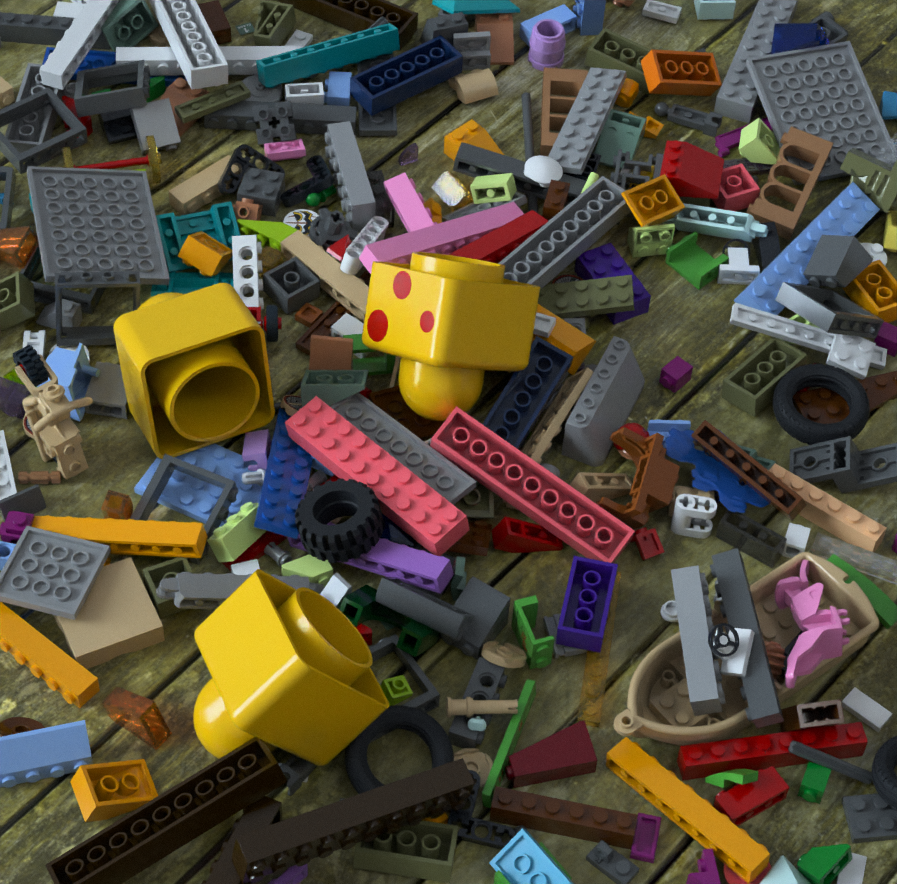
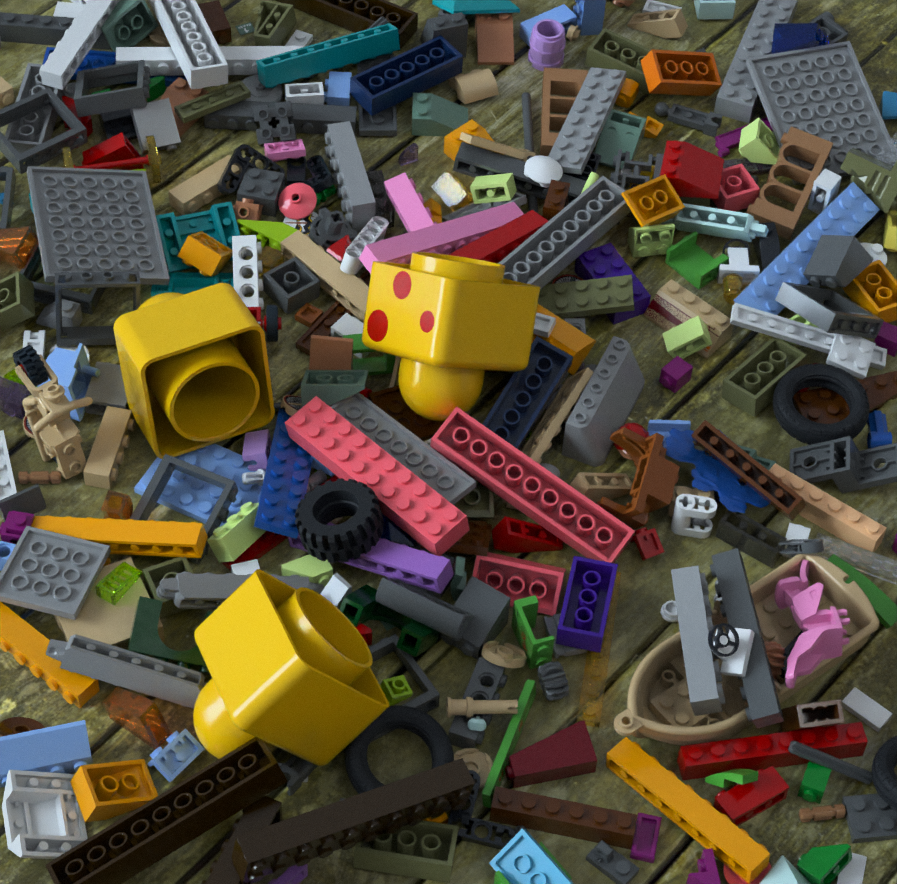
light grey pin [264,542,292,567] -> none
light grey slope [453,31,491,71] -> none
none -> white slope [2,770,88,859]
none -> light grey hinge [46,634,206,709]
none -> red slope [82,132,144,170]
none -> tan brick [83,406,136,489]
none -> clear neon green slope [95,561,142,605]
none -> dark green arch [127,596,213,675]
none -> light blue bracket [147,728,205,782]
none -> coral dish [278,183,317,220]
none -> black piece [287,156,306,186]
none -> sand green slope [412,93,468,136]
none -> tan tile [459,132,536,162]
none -> coral slope [472,552,566,616]
none -> dark grey gear [538,661,569,701]
none -> tan plate [566,25,581,42]
none -> tan slope [627,8,688,39]
none -> tan slope [644,279,734,359]
none -> yellowish green brick [662,316,712,359]
none -> clear yellow brick [723,274,743,304]
none -> dark grey piece [779,539,824,554]
none -> medium nougat axle [799,804,846,822]
none -> white brick [807,169,842,214]
none -> blue piece [867,411,892,449]

